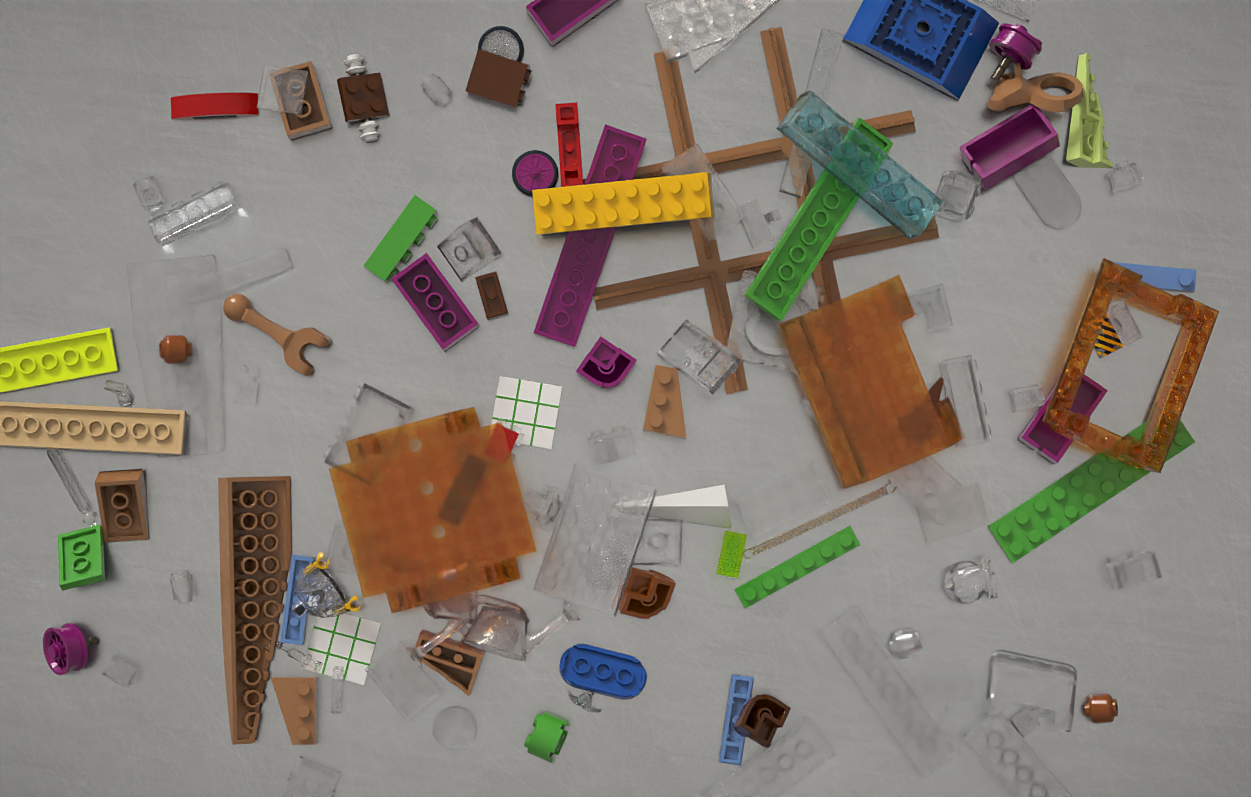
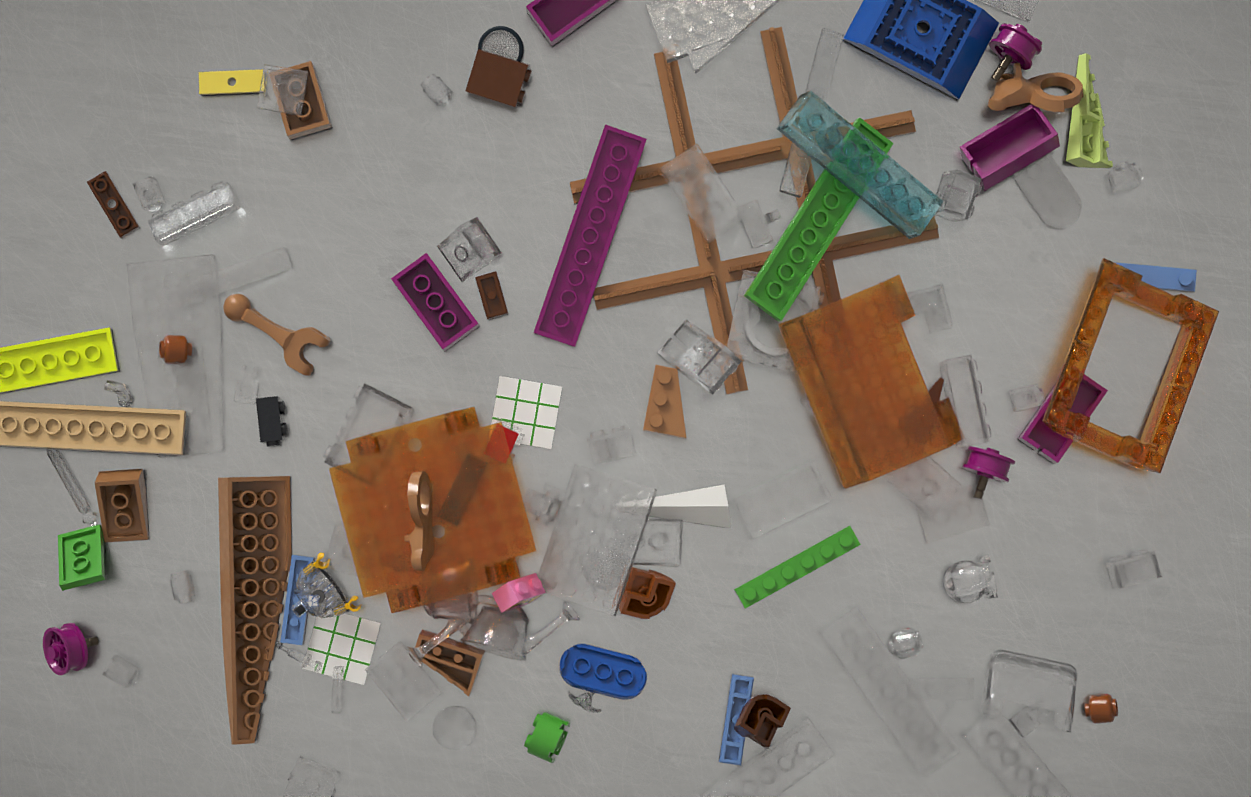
red slope [171,93,259,119] -> none
medium nougat wedge [271,677,318,745] -> none
reddish brown plate [337,54,389,142] -> none
bright green brick [364,195,438,283] -> none
magenta wheel [512,150,558,196] -> none
yellow brick [532,172,715,235] -> none
red slope [555,102,583,187] -> none
magenta brick [576,336,637,388] -> none
clear neon green brick [716,530,747,578] -> none
tan piece [744,483,896,559] -> none
bright green plate [988,406,1195,563] -> none
slope [1080,298,1143,358] -> none
none -> reddish brown tile [87,171,140,239]
none -> light yellow tile [199,69,266,95]
none -> black brick [256,396,288,447]
none -> medium nougat animal [404,471,434,571]
none -> bright pink brick [492,573,546,613]
none -> magenta wheel [962,446,1015,499]

